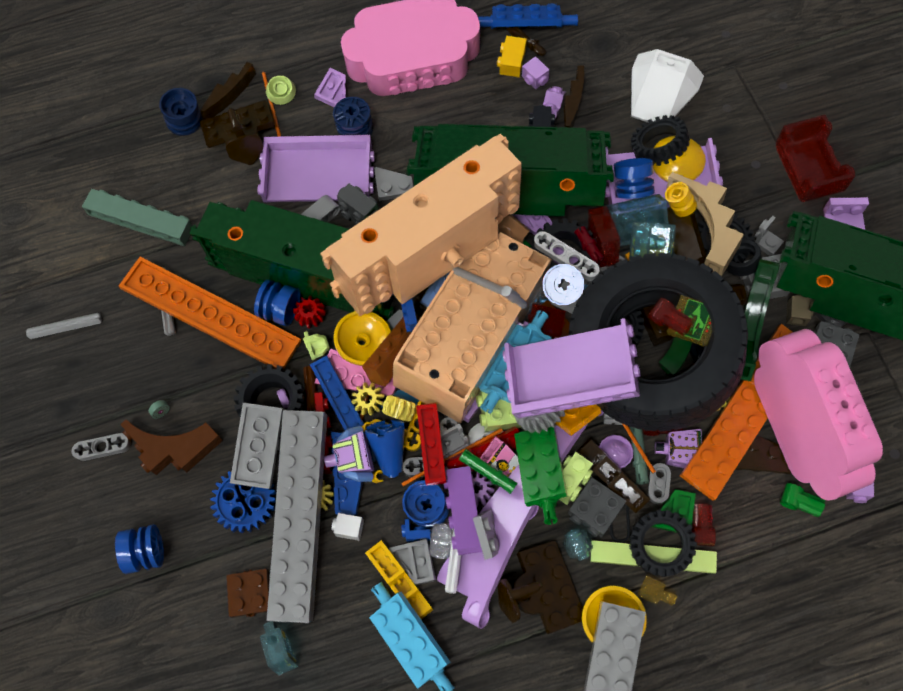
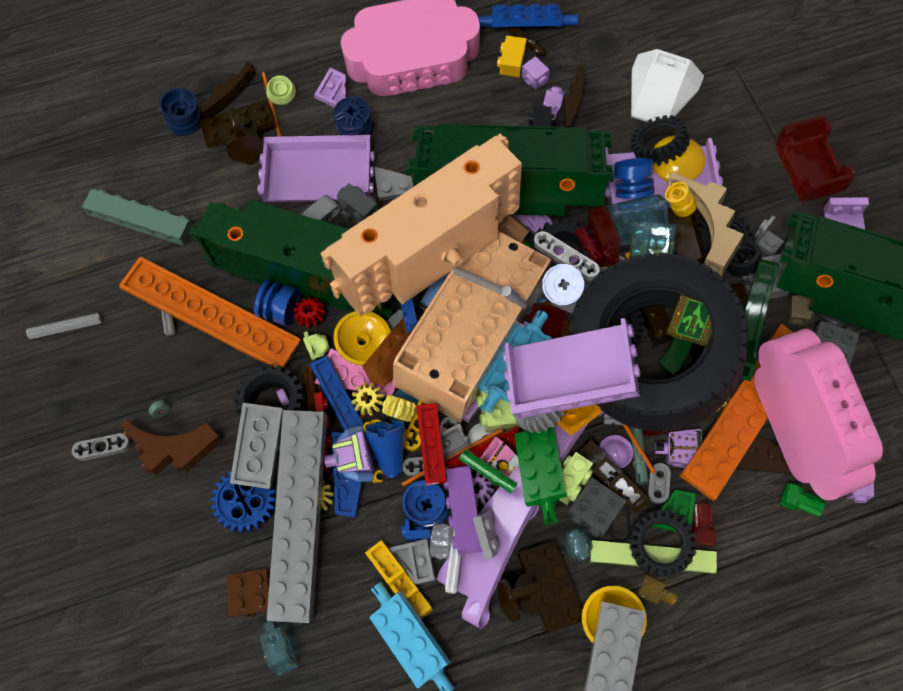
blue wheel [115,524,164,574] -> none
white brick [332,513,364,541] -> none
clear red piece [648,298,694,336] -> none

